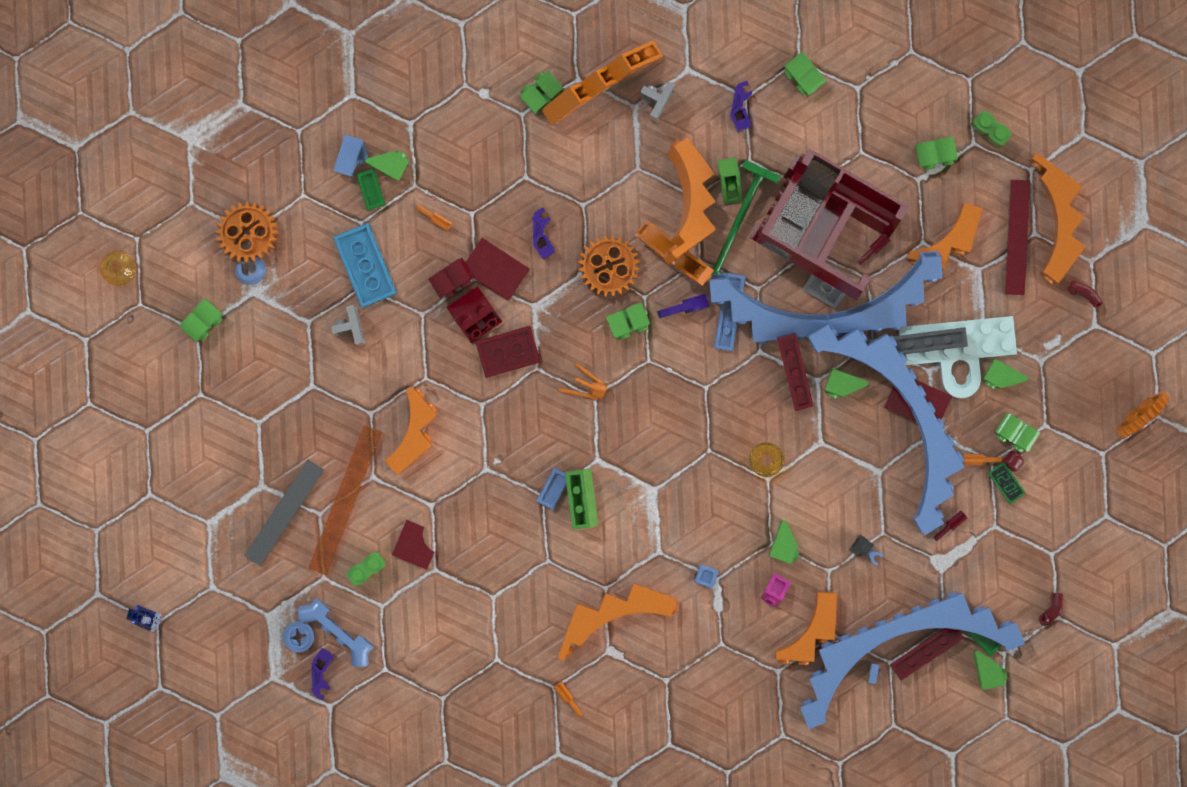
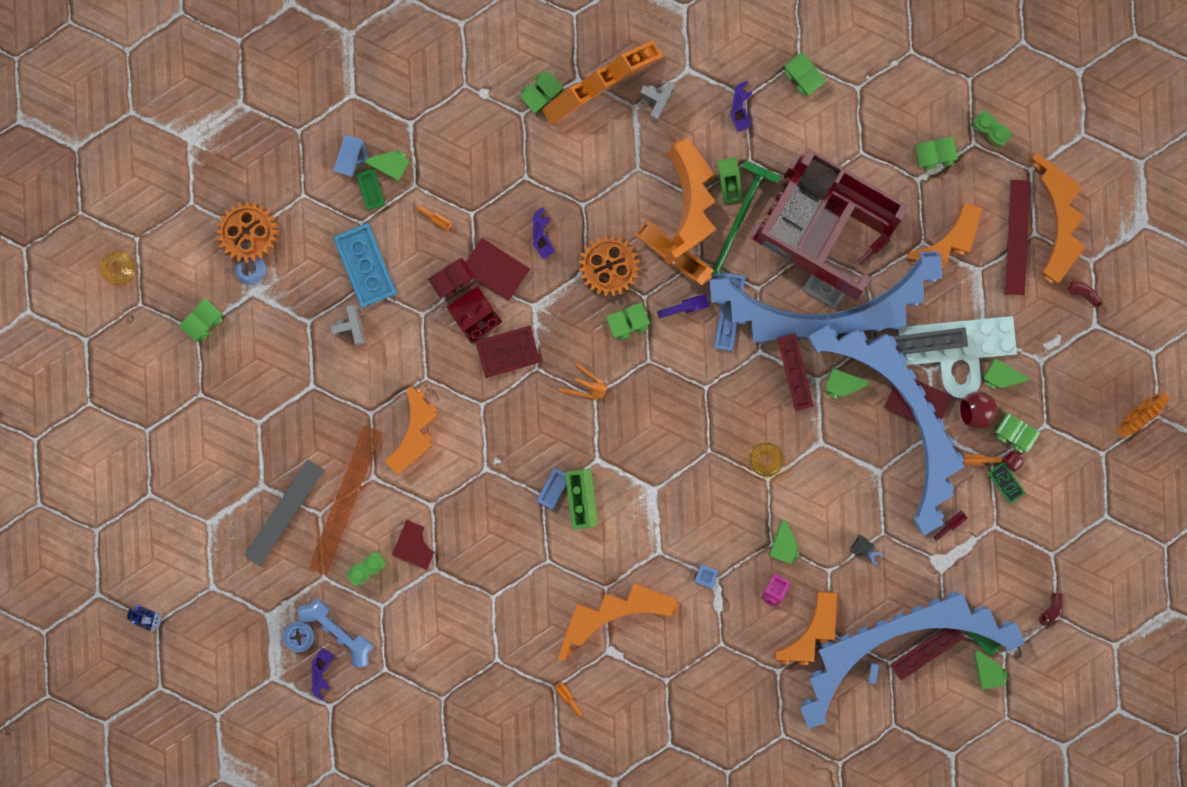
none -> dark red helmet [960,392,997,429]

